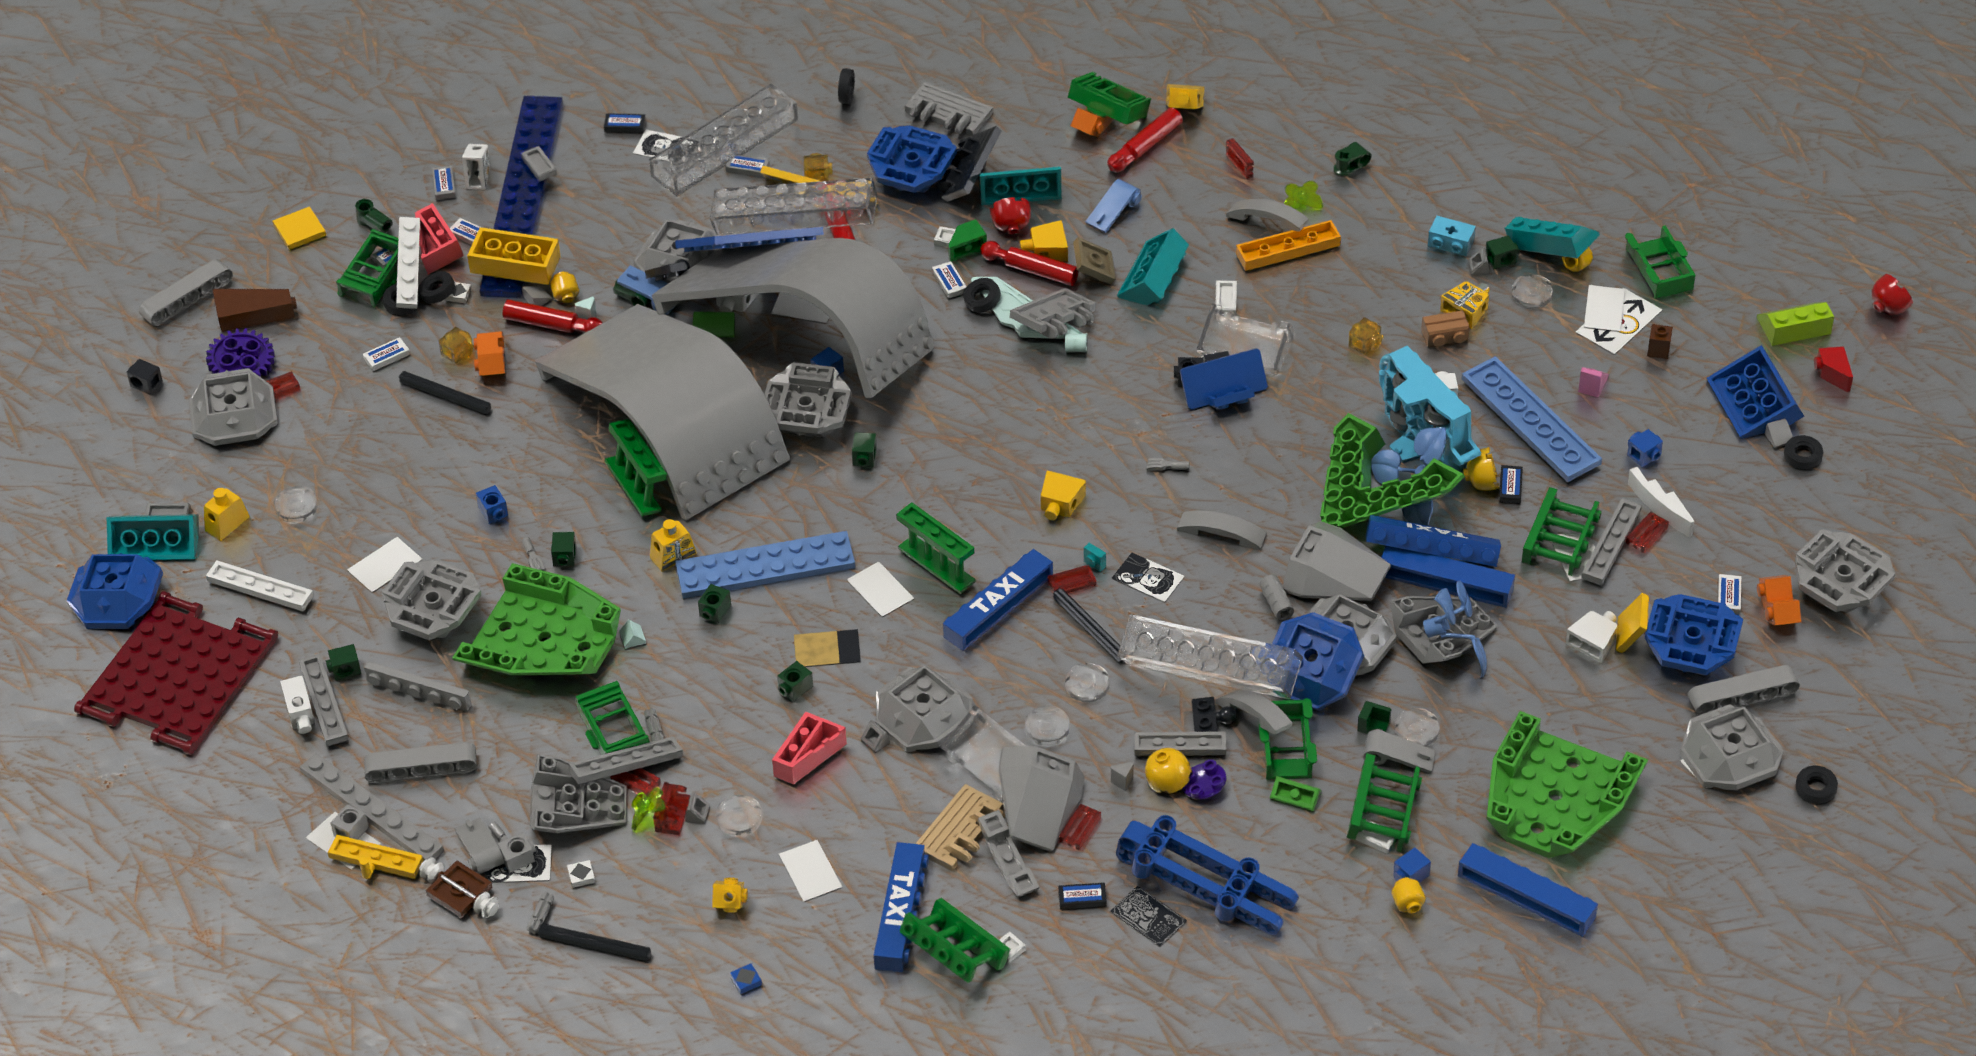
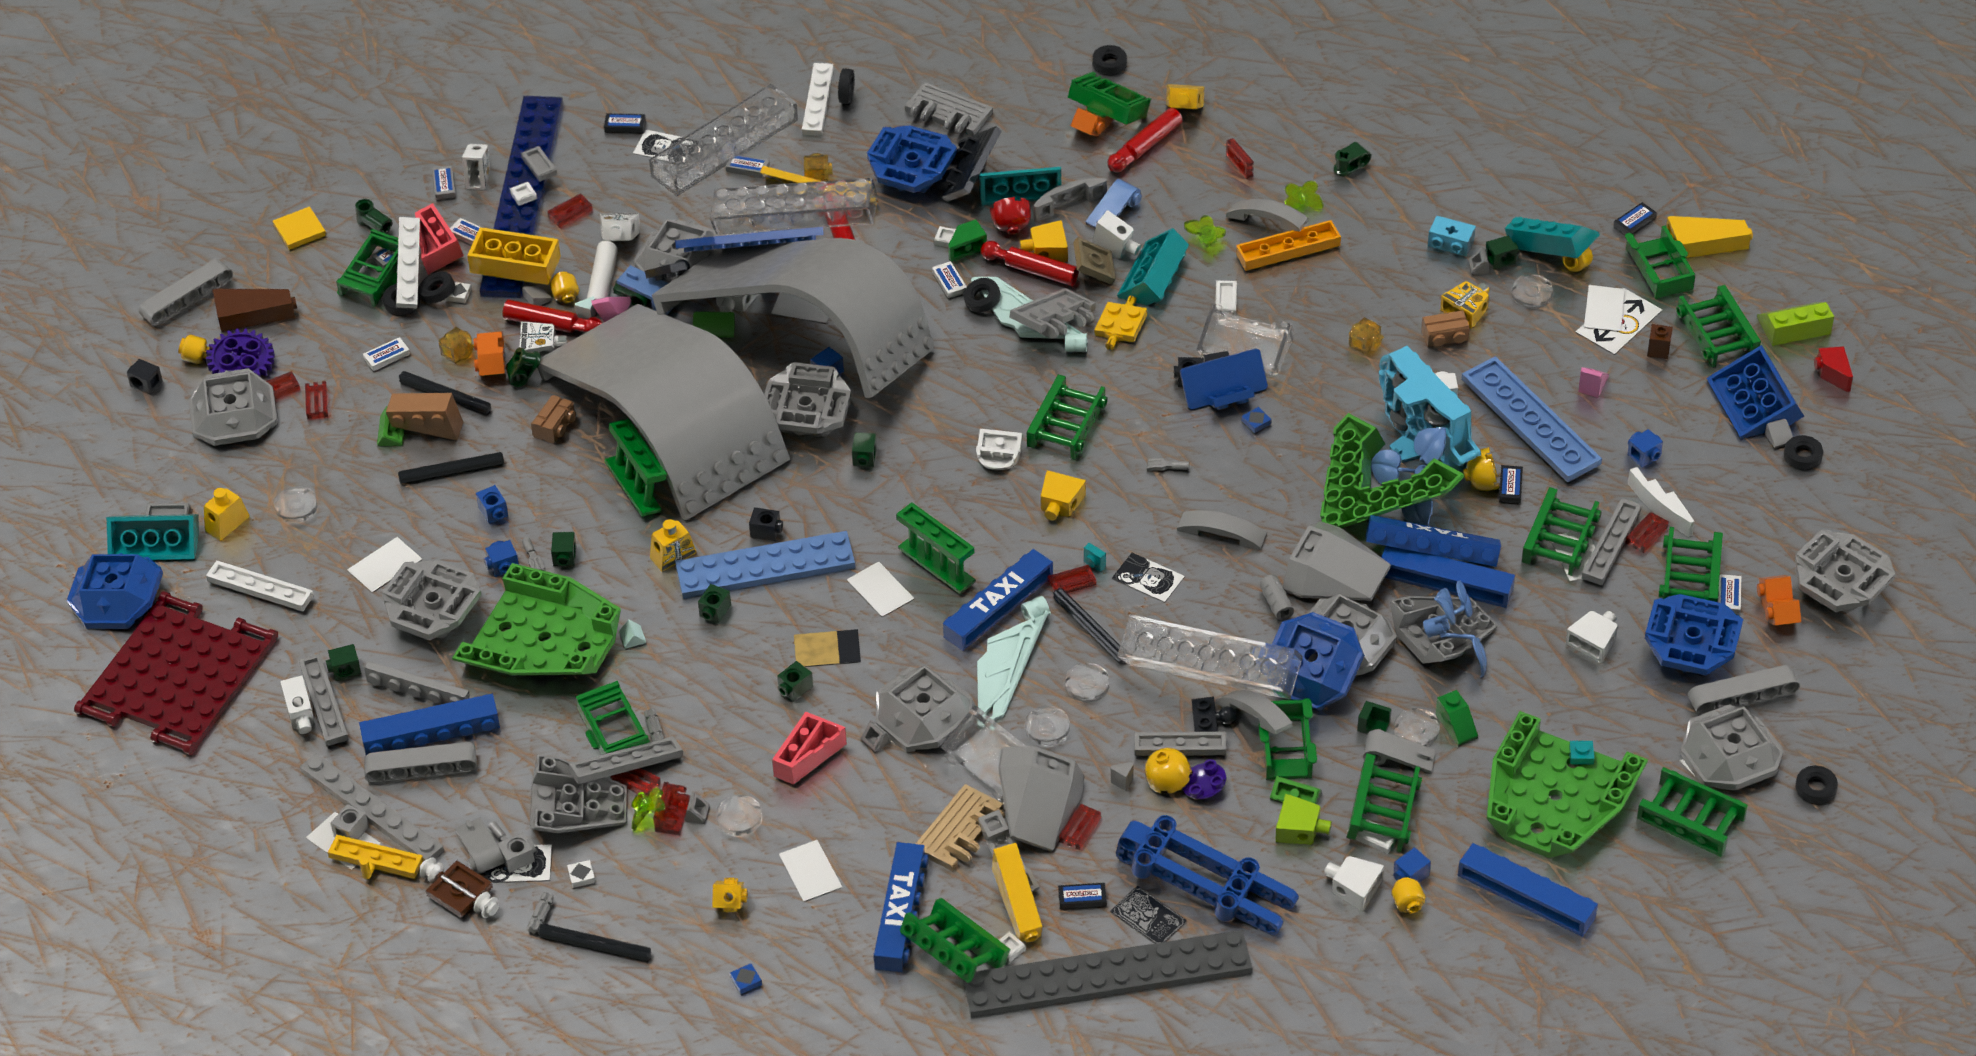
yellow tile [1616,593,1649,653] -> none
red cylinder [1872,274,1913,316] -> none
none -> yellow head [178,334,209,364]
none -> clear red tile [305,381,328,419]
none -> blue brick [359,693,500,755]
none -> bright green slope [377,406,404,446]
none -> medium nougat wedge [386,393,463,440]
none -> black axle [398,452,504,484]
none -> blue brick [484,540,519,577]
none -> dark green piece [506,347,541,387]
none -> white tile [510,182,537,206]
none -> torso [519,322,568,357]
none -> medium nougat brick [531,395,576,444]
none -> clear red tile [547,194,593,228]
none -> white brick [587,241,618,300]
none -> bright pink slope [591,297,631,322]
none -> white torso [600,213,640,241]
none -> black brick [749,507,783,541]
none -> white plate [802,63,834,136]
none -> dark grey plate [963,930,1253,1018]
none -> light aqua wing [975,596,1051,727]
none -> white slope [976,429,1023,470]
none -> yellow slope [992,843,1042,942]
none -> green fence [1026,374,1108,460]
none -> light grey slope [1034,178,1107,222]
none -> black tyre [1092,45,1127,75]
none -> white torso [1092,210,1141,259]
none -> yellow plate [1094,296,1147,350]
none -> clear neon green animal [1184,215,1226,247]
none -> blue tile [1242,407,1272,434]
none -> lime torso [1275,794,1332,845]
none -> white torso [1324,856,1384,911]
none -> green slope [1435,690,1478,746]
none -> teal plate [1569,741,1595,764]
none -> tile [1613,202,1657,234]
none -> green fence [1637,767,1748,857]
none -> green fence [1658,527,1723,602]
none -> yellow slope [1666,216,1753,258]
none -> green fence [1676,285,1761,368]

